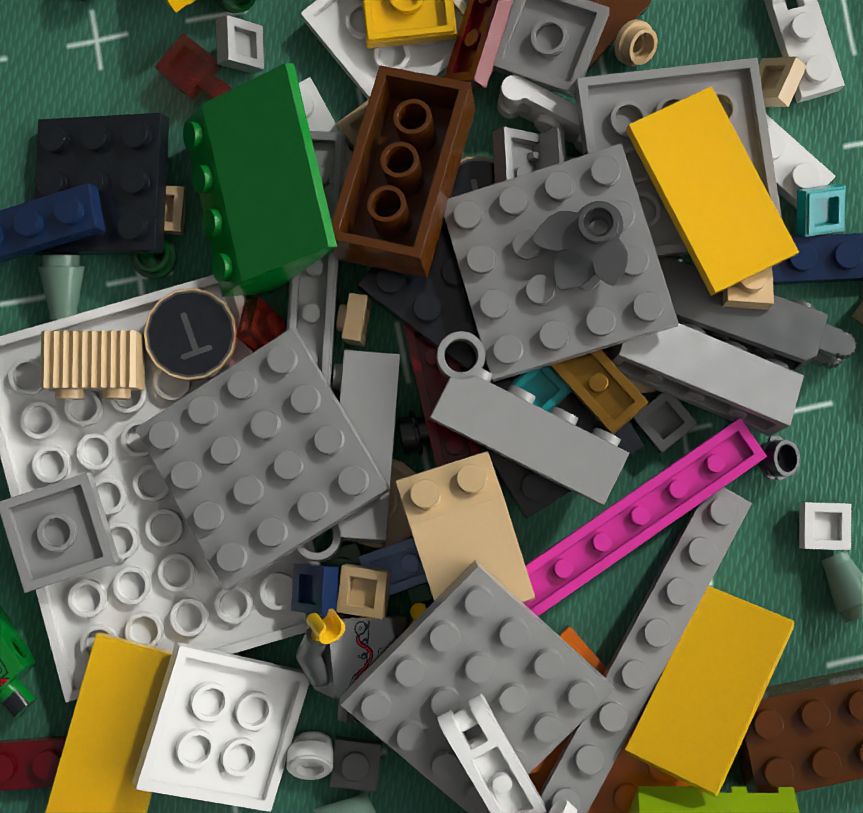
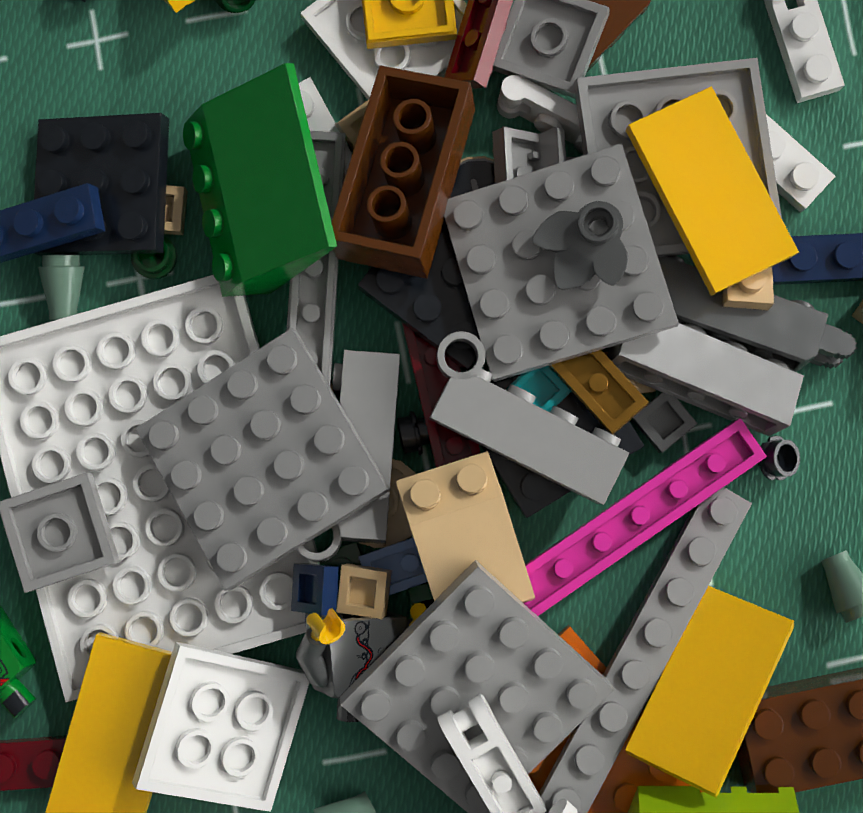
tan brick [40,330,146,400] -> none
black tile [144,288,239,382] -> none
clear red plate [155,33,232,100] -> none
light grey plate [216,15,264,74] -> none
clear red plate [236,296,287,353] -> none
white tile [286,731,334,780] -> none
dark grey plate [330,736,382,792] -> none
tan plate [336,293,372,347] -> none
tan plate [614,19,658,66] -> none
tan plate [759,57,807,107] -> none
teal tile [796,184,846,237] -> none
white plate [799,502,851,550] -> none

